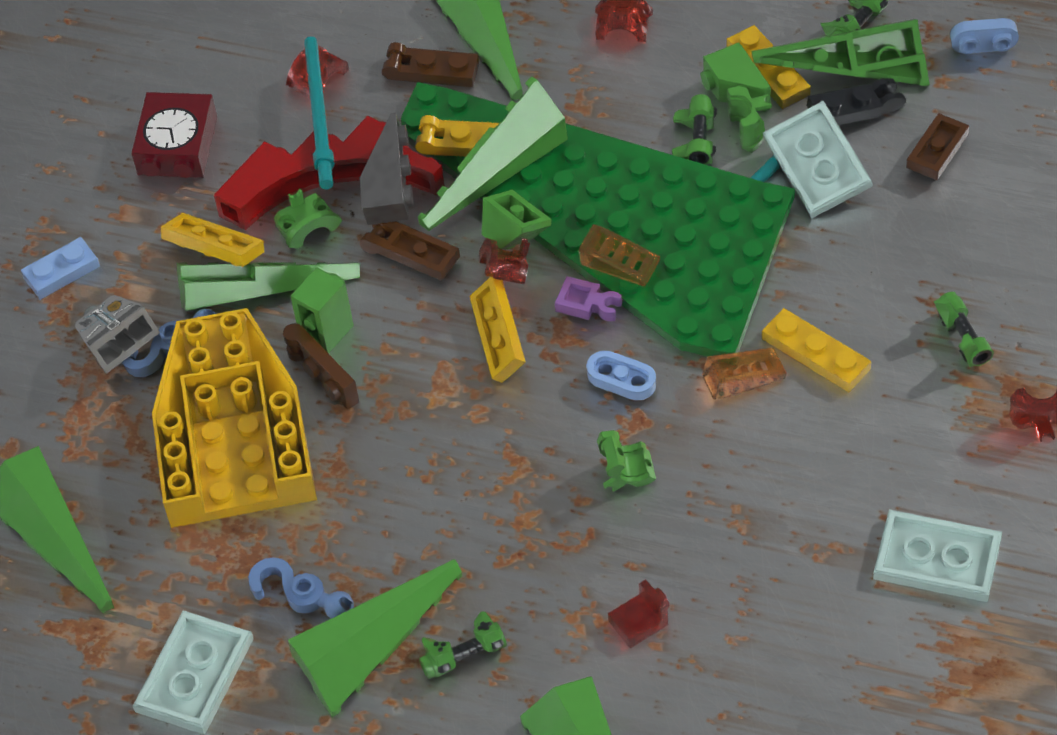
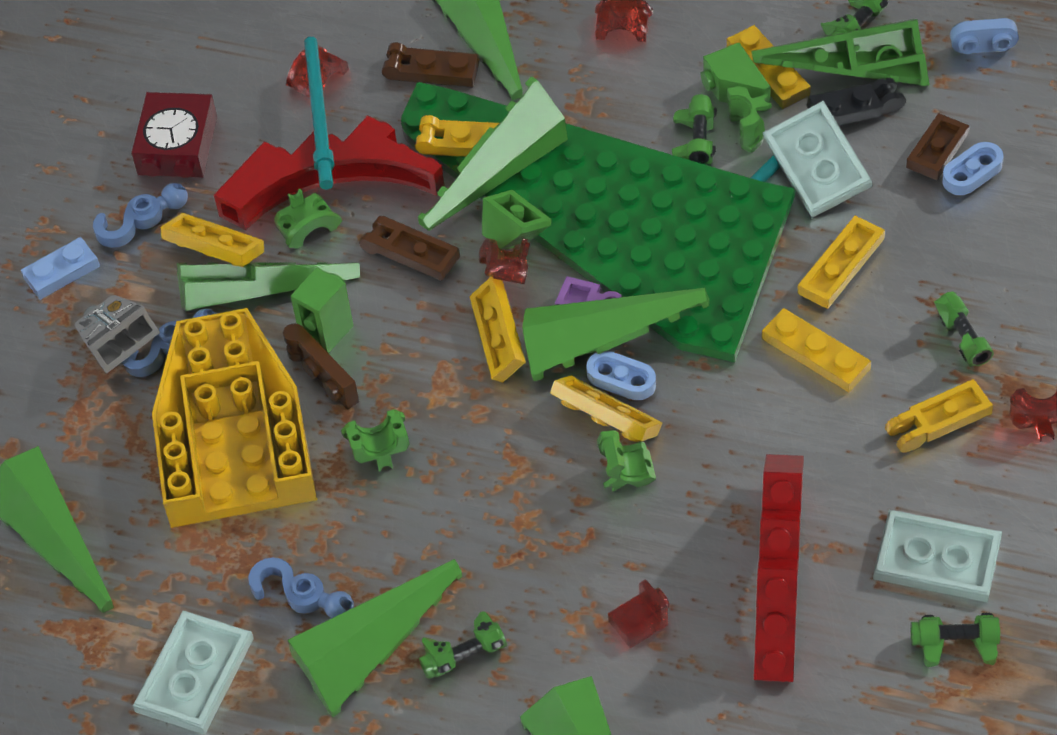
flat silver slope [360,113,414,225] -> none
clear orange slope [579,224,660,287] -> none
clear orange slope [702,347,787,400] -> none
none -> medium blue piece [93,183,188,248]
none -> bright green piece [341,409,410,472]
none -> bright green wedge [522,288,709,381]
none -> yellow plate [550,375,662,442]
none -> red arch [754,454,804,682]
none -> yellow plate [798,215,885,309]
none -> yellow hinge [885,379,993,453]
none -> bright green piece [910,613,1000,667]
none -> light blue plate [942,142,1004,195]

